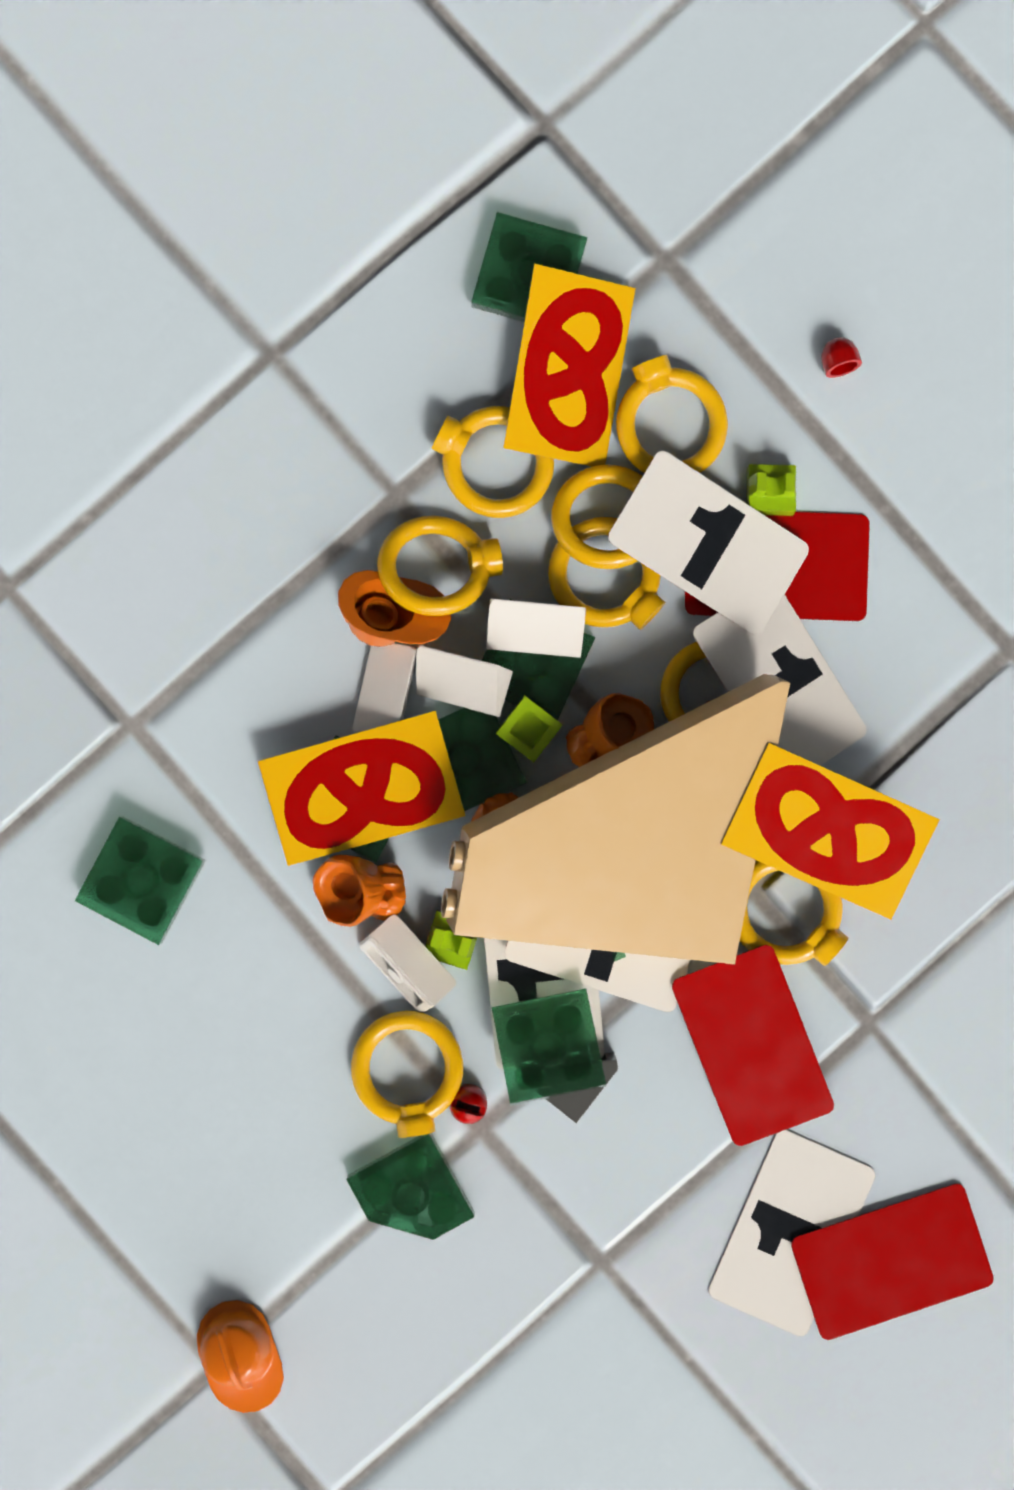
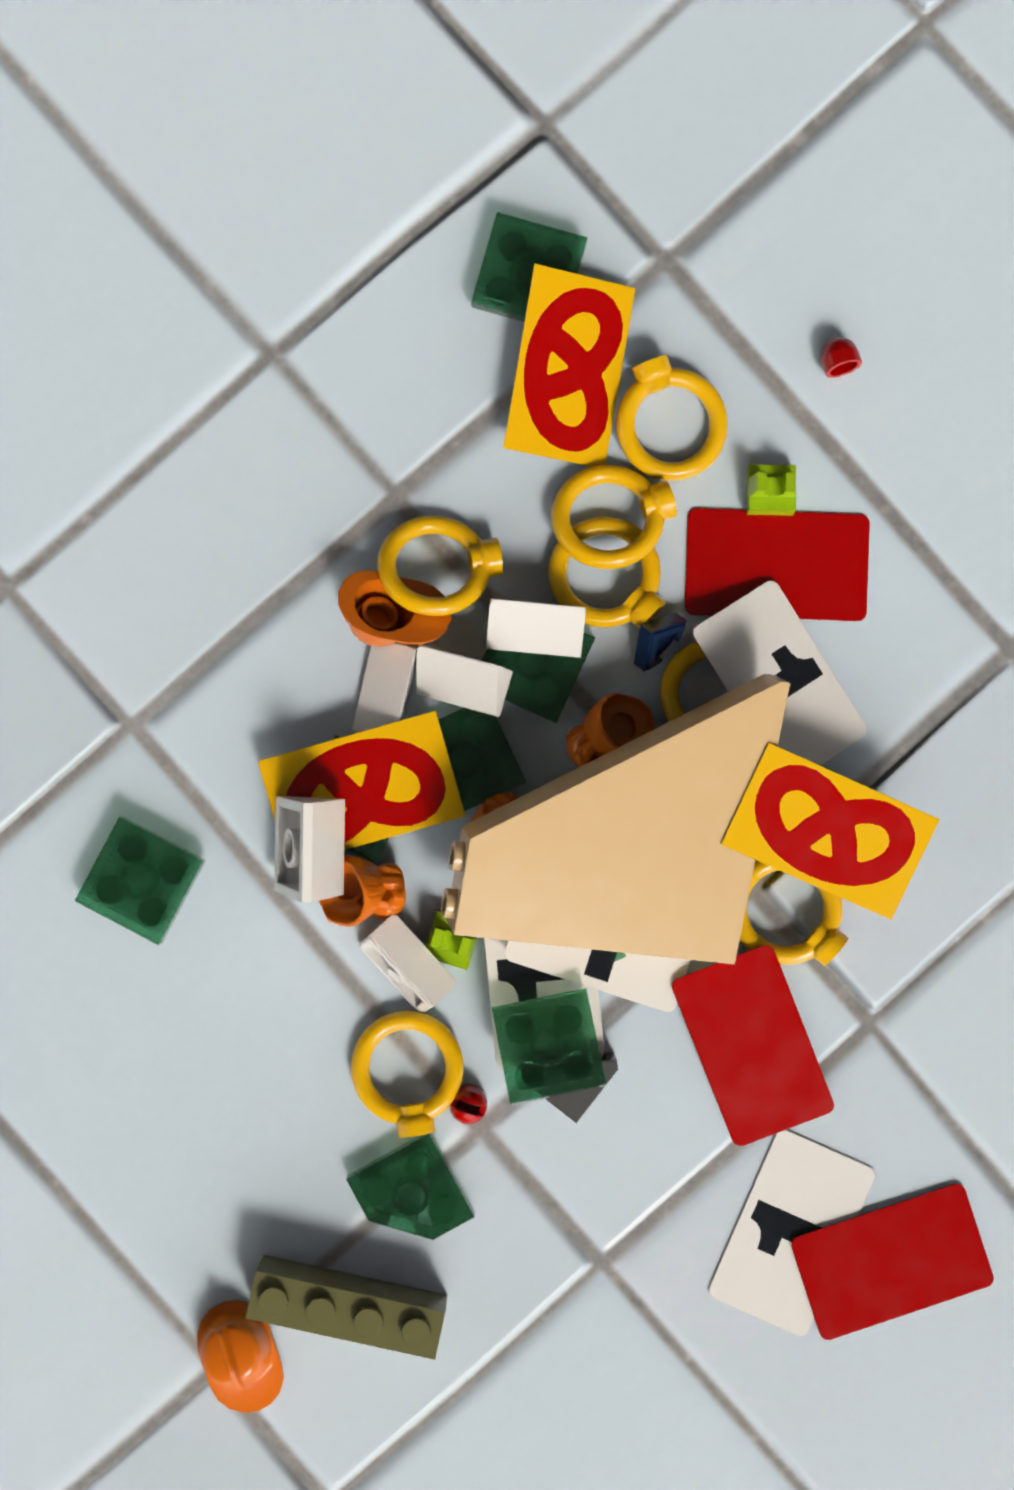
yellow piece [431,406,554,518] -> none
lime tile [496,695,563,763] -> none
white sticker [608,451,809,635] -> none
none -> olive brick [245,1255,447,1360]
none -> white slope [274,796,345,903]
none -> dark blue tile [634,613,687,672]

